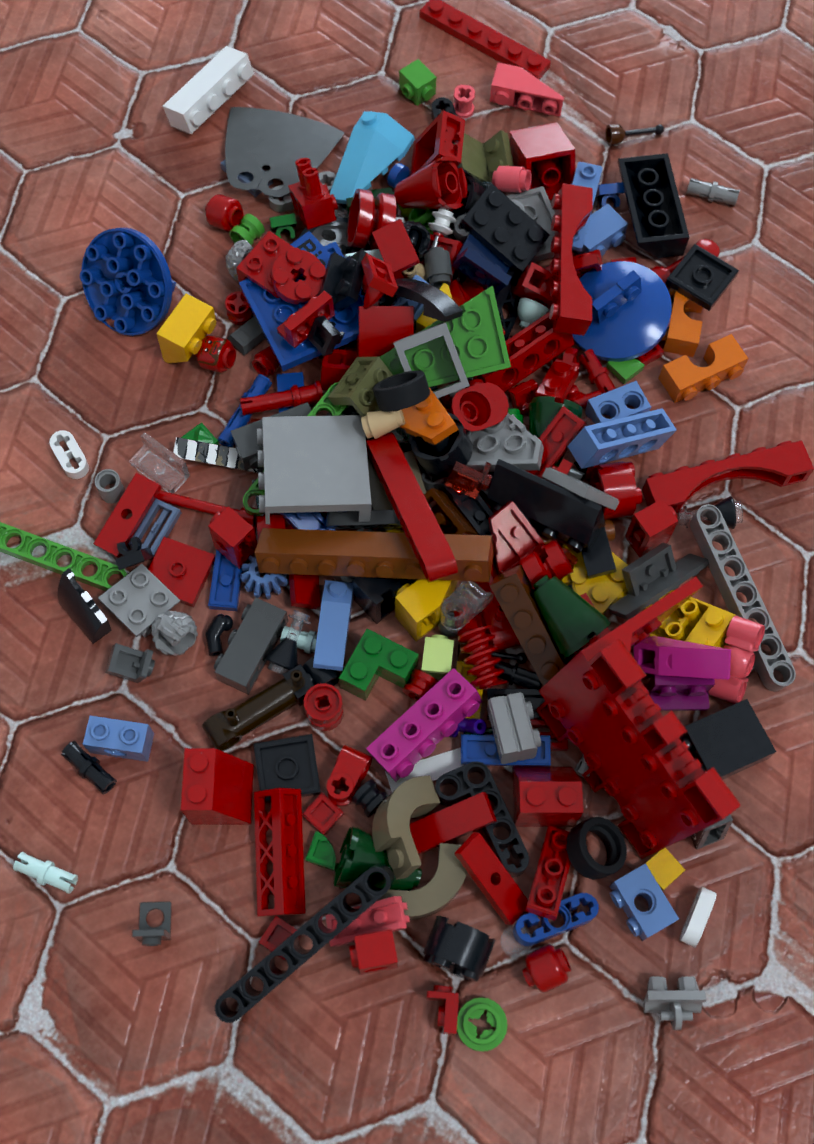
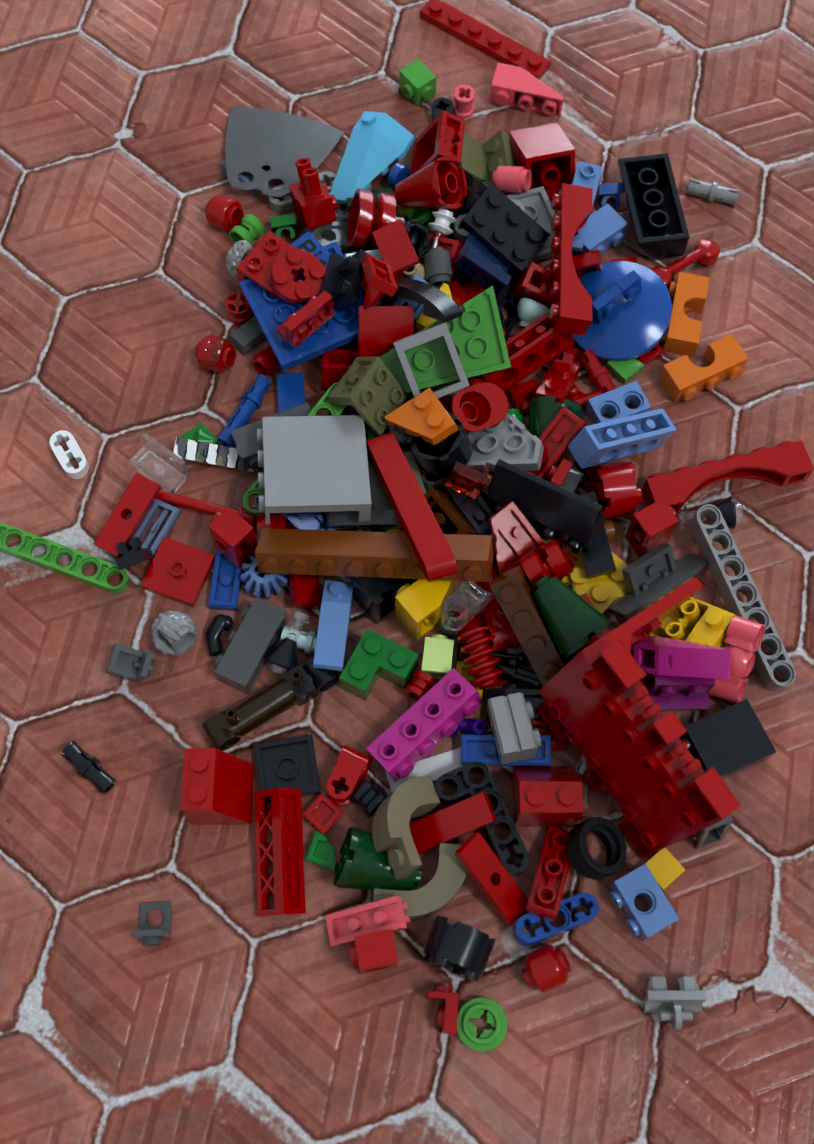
light aqua pin [13,852,78,894] -> none
black slope [57,568,112,644] -> none
blue bracket [80,227,176,336] -> none
medium blue brick [83,716,154,762] -> none
light grey beam [95,469,125,503] -> none
light grey hinge [98,564,180,637] -> none
yellow slope [156,293,217,363] -> none
white brick [163,46,254,134] -> none
black beam [215,864,394,1023] -> none
red pin [240,381,323,416] -> none
red tile [258,916,302,961] -> none
red wheel [304,683,344,731] -> none
black tile [307,315,345,356] -> none
tan cone [361,410,405,439] -> none
black tyre [373,371,430,412] -> none
light grey tile [542,467,620,510] -> none
reddish brown hinge [605,124,664,145] -> none
black tile [665,244,739,311] -> none
white beam [679,886,717,948] -> none

